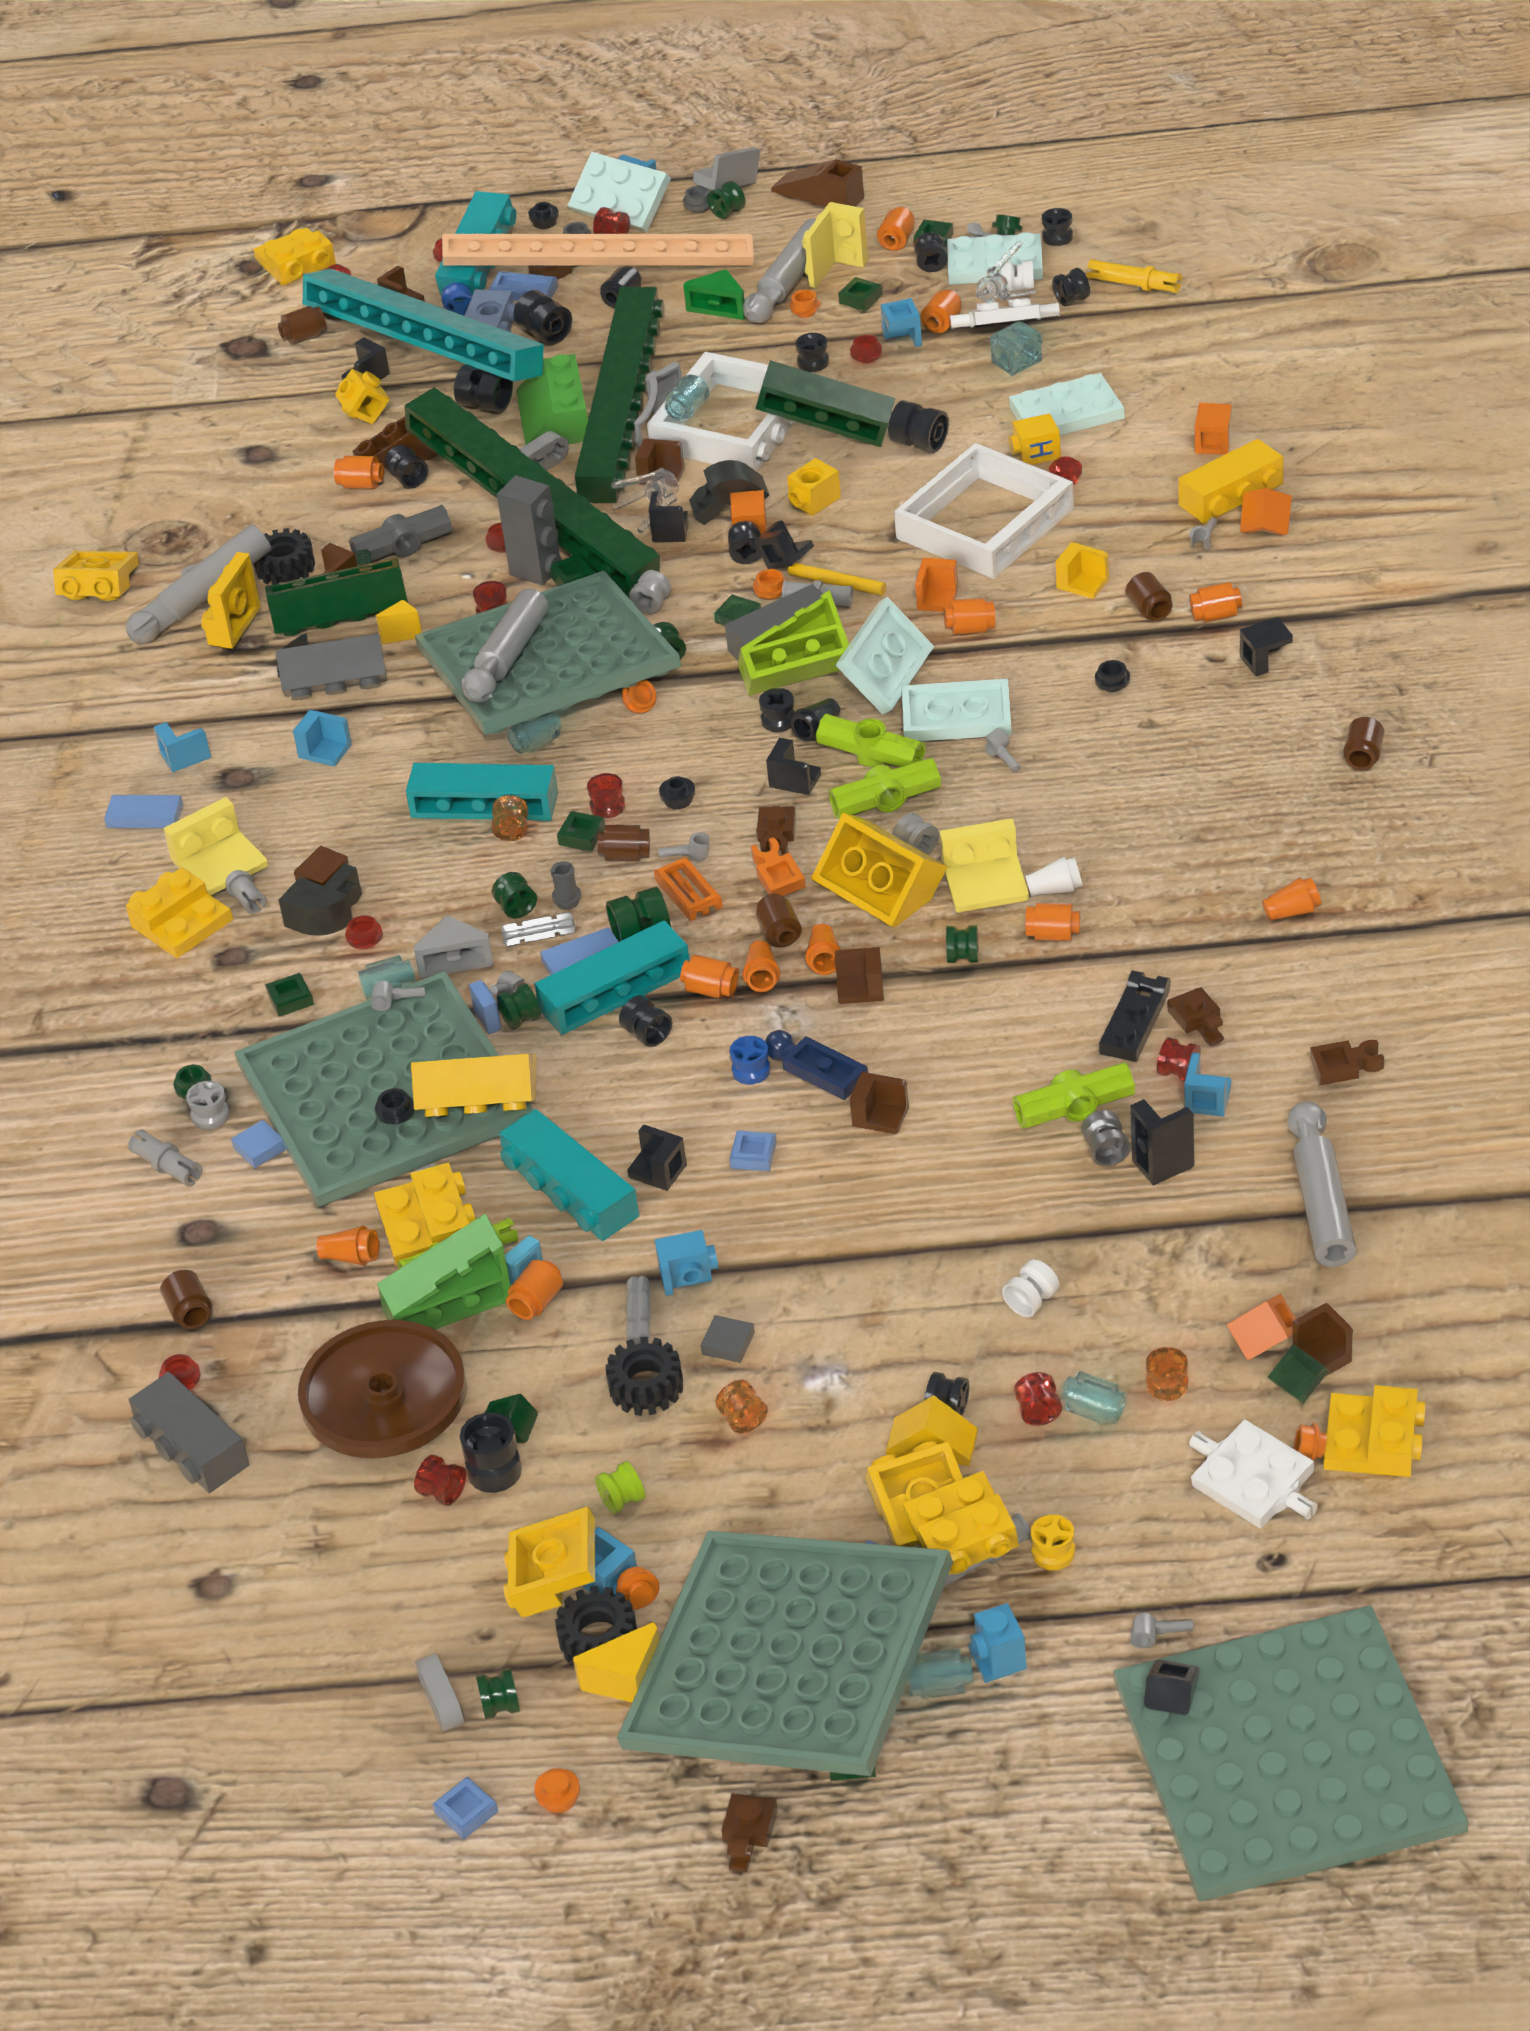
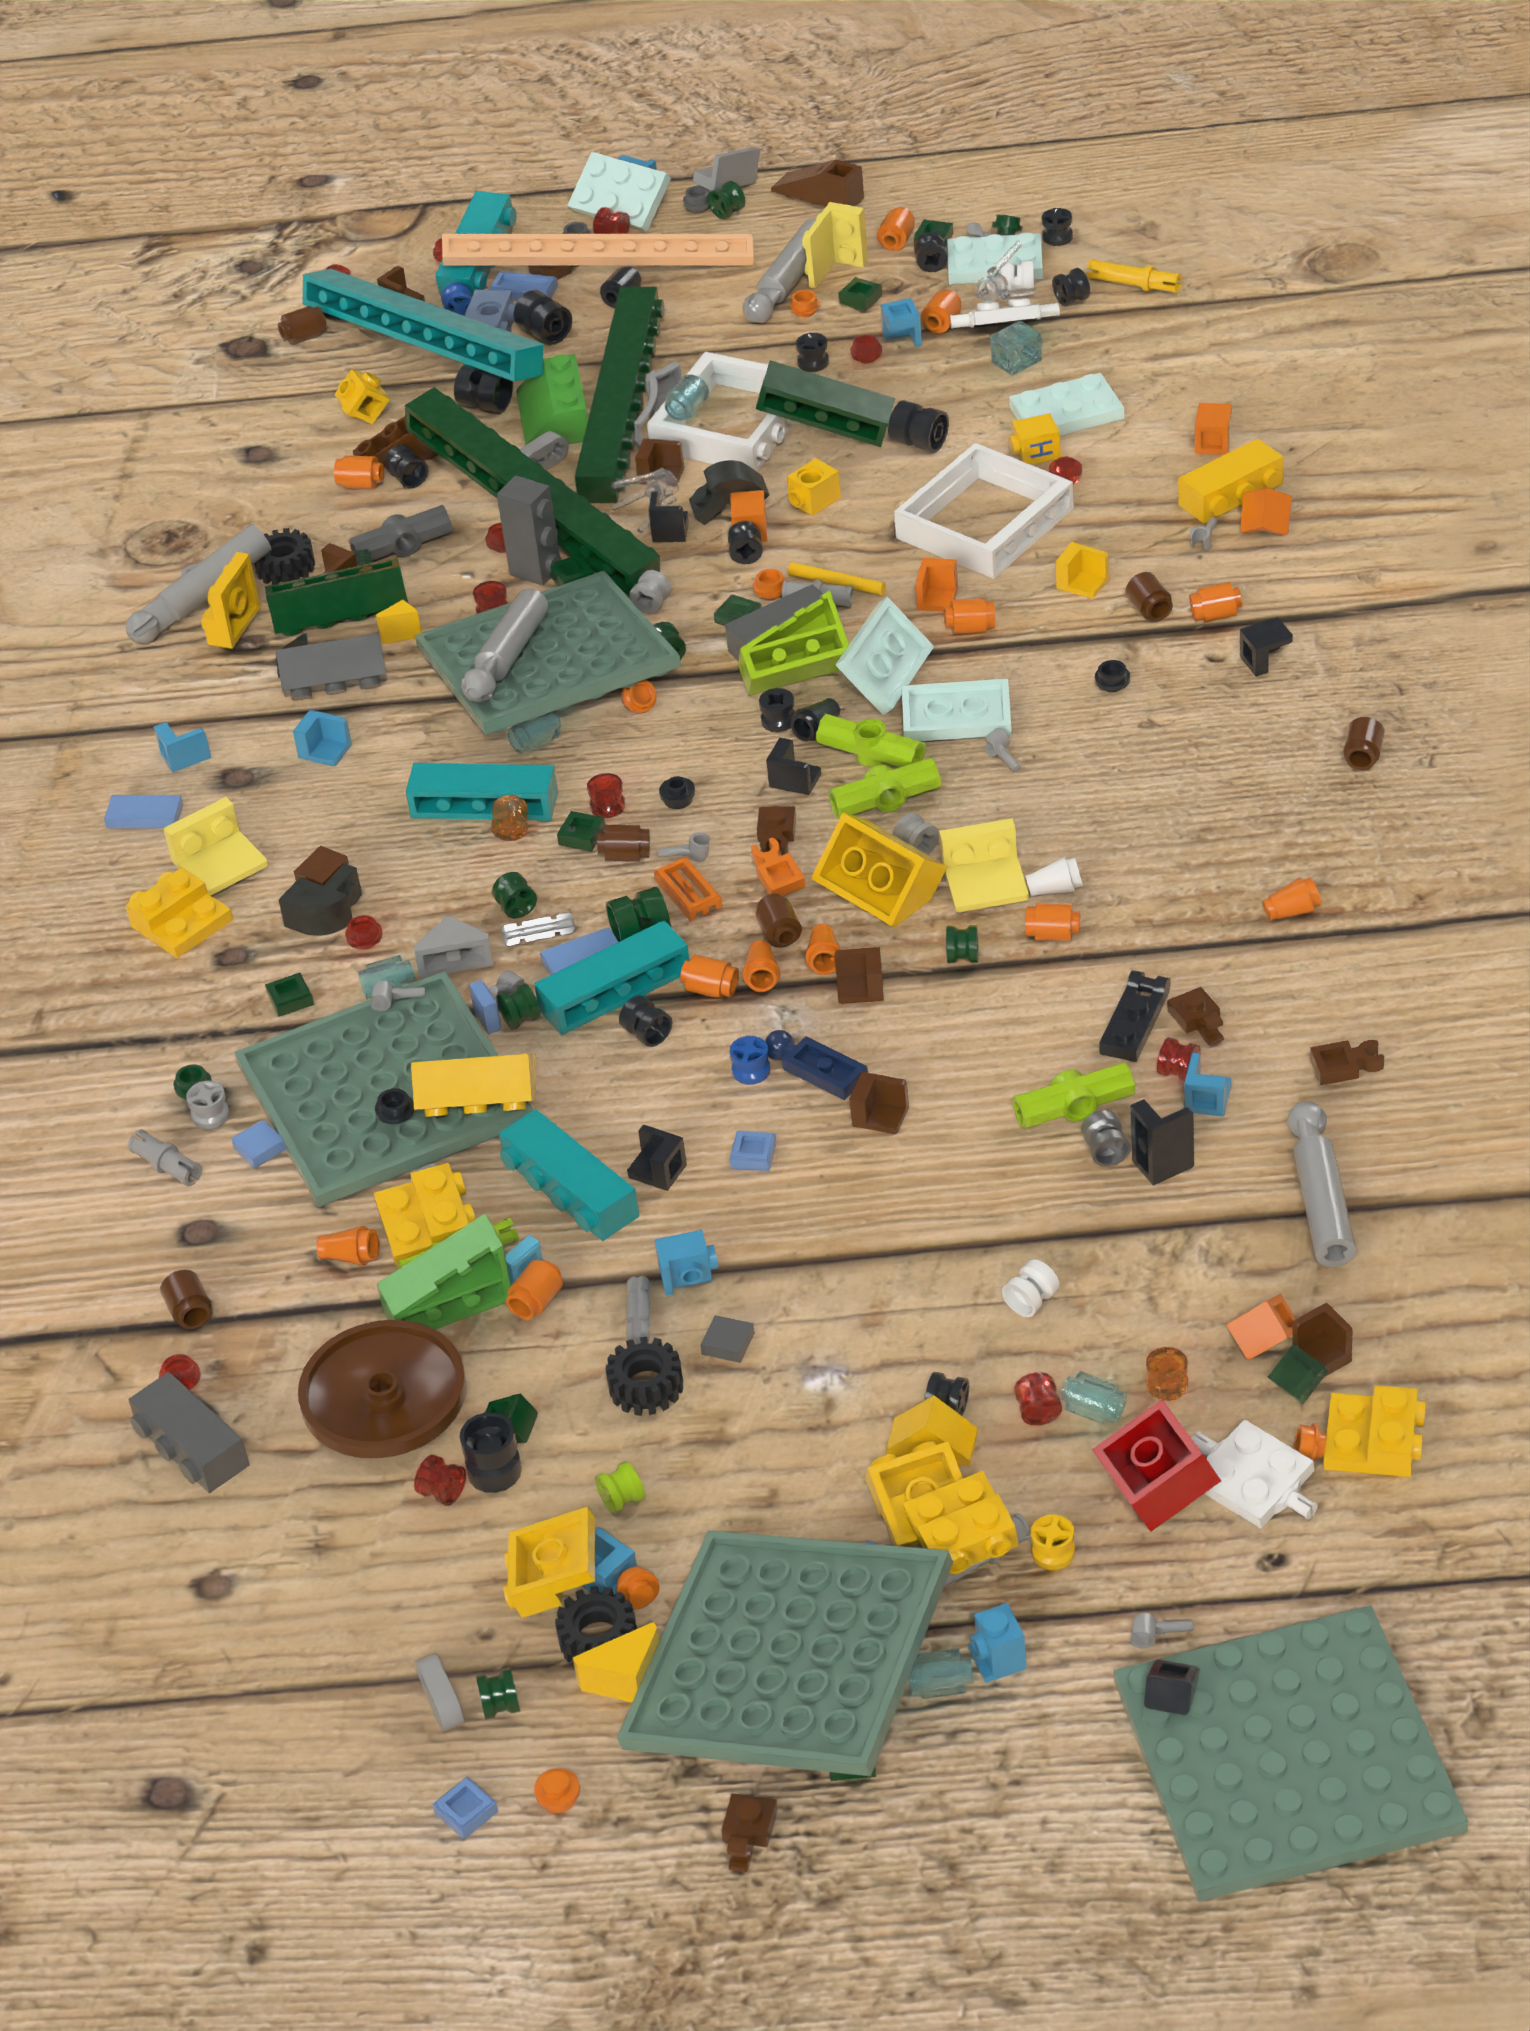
yellow plate [53,550,139,601] -> none
light grey pin [225,870,267,914] -> none
yellow plate [253,227,336,286] -> none
black panel [341,337,390,380] -> none
black plate [528,202,559,229] -> none
dark grey pin [551,861,581,910] -> none
green slope [683,269,746,320] -> none
clear orange wheel [715,1379,768,1434] -> none
black panel [754,521,814,569] -> none
none -> red brick [1092,1399,1222,1532]

